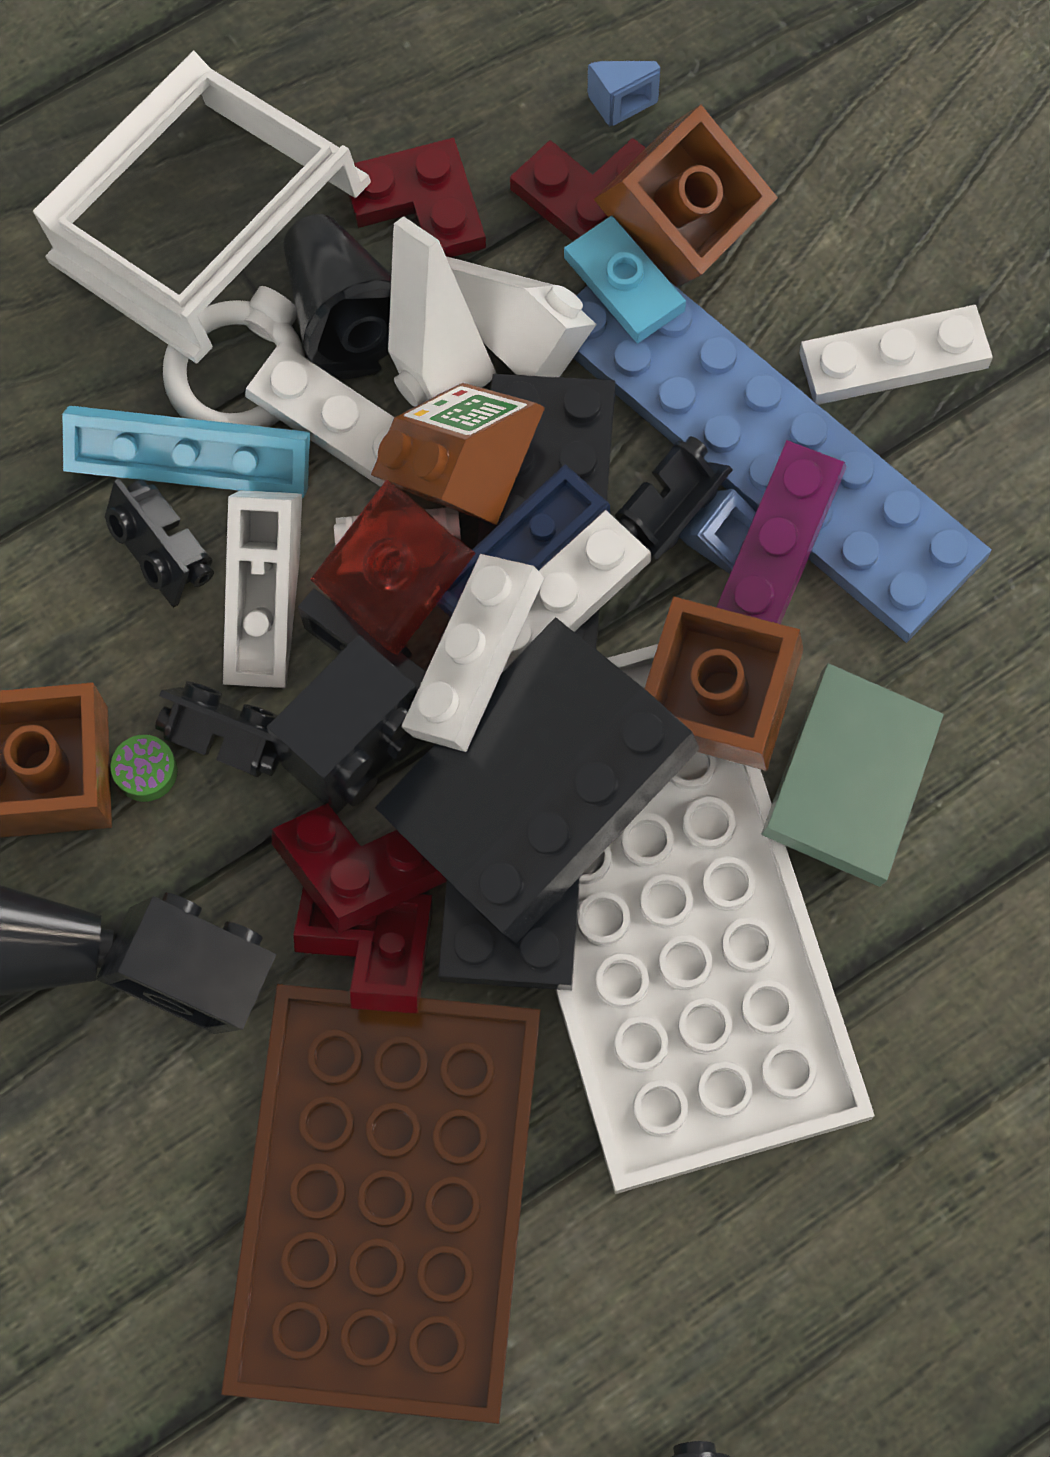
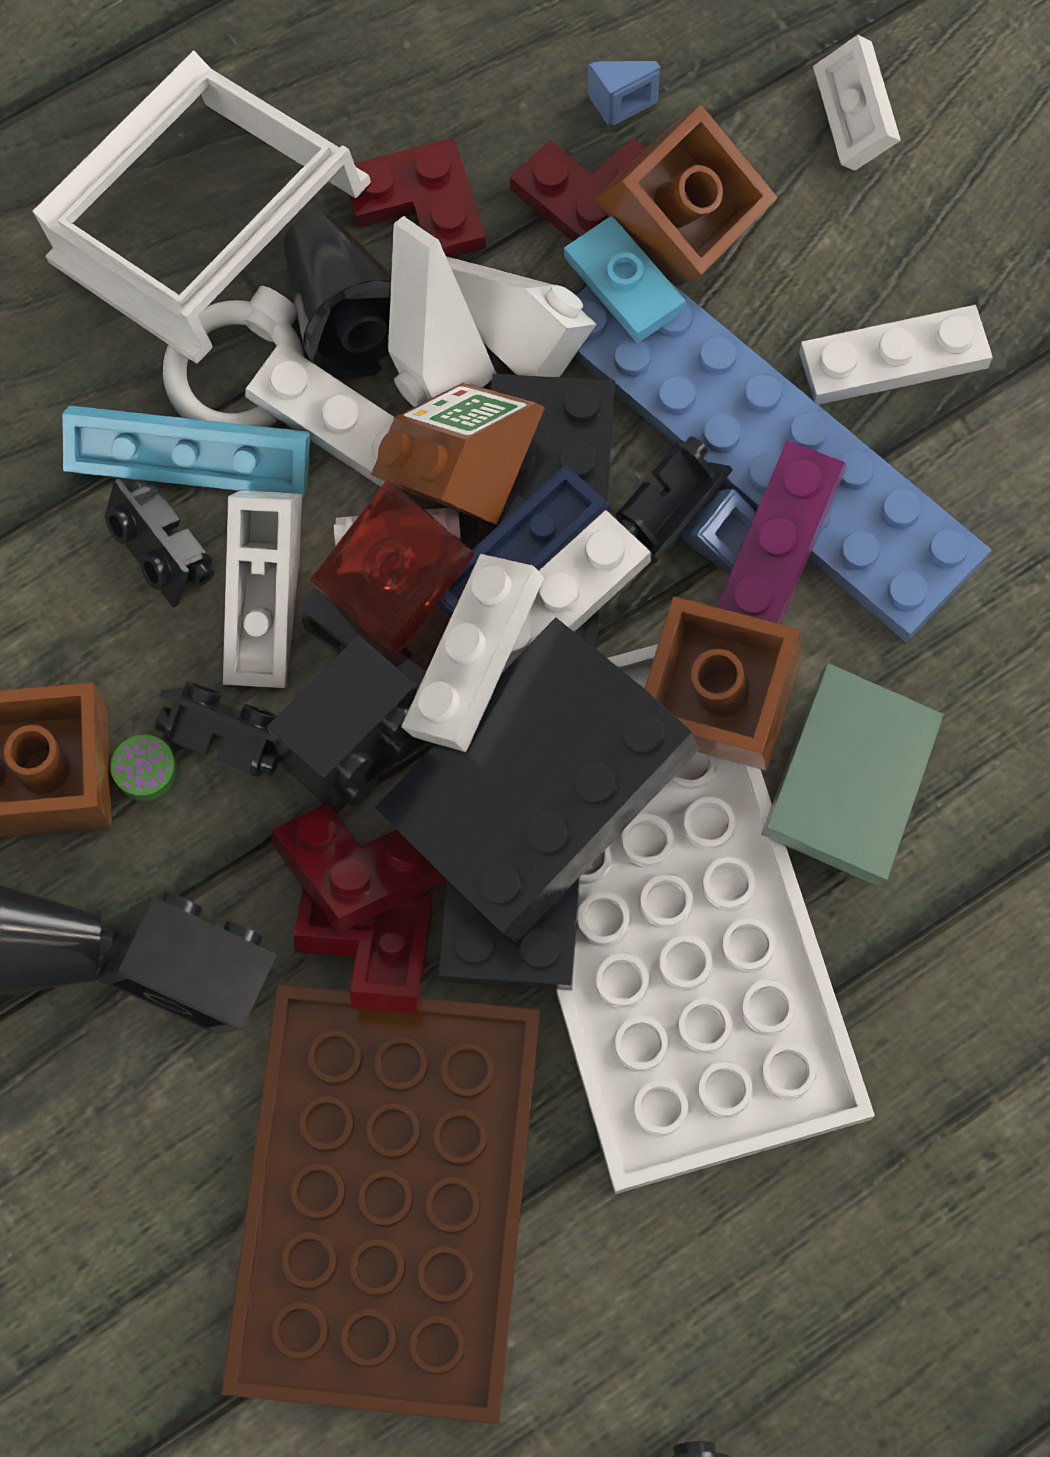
none -> white plate [813,35,901,171]

